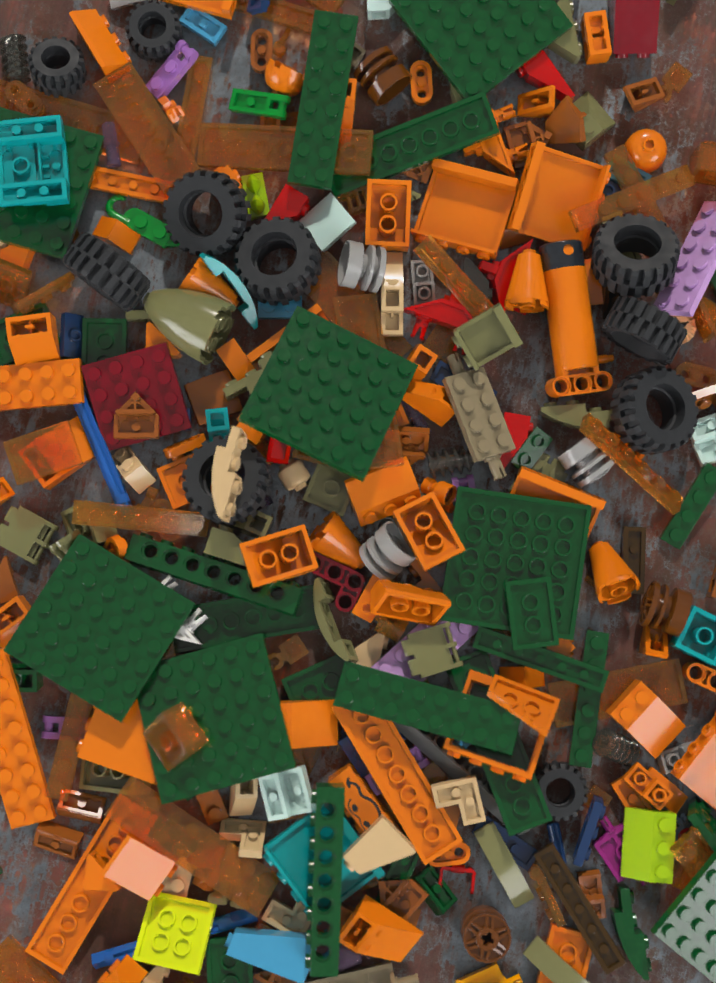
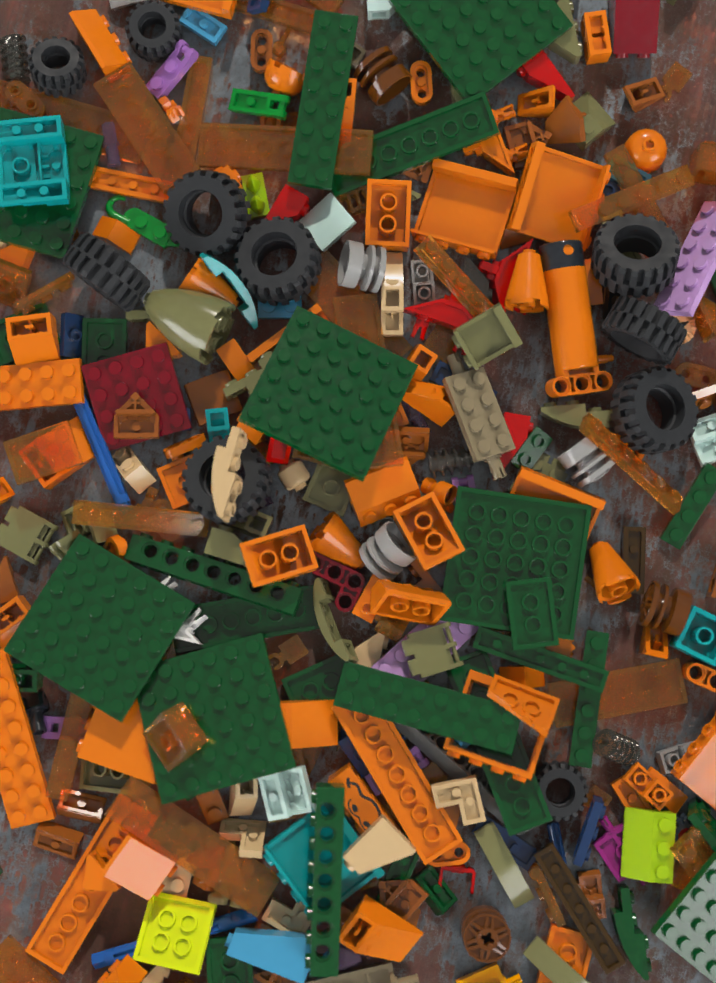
orange slope [605,679,686,759] -> none
none -> black piece [22,691,50,735]

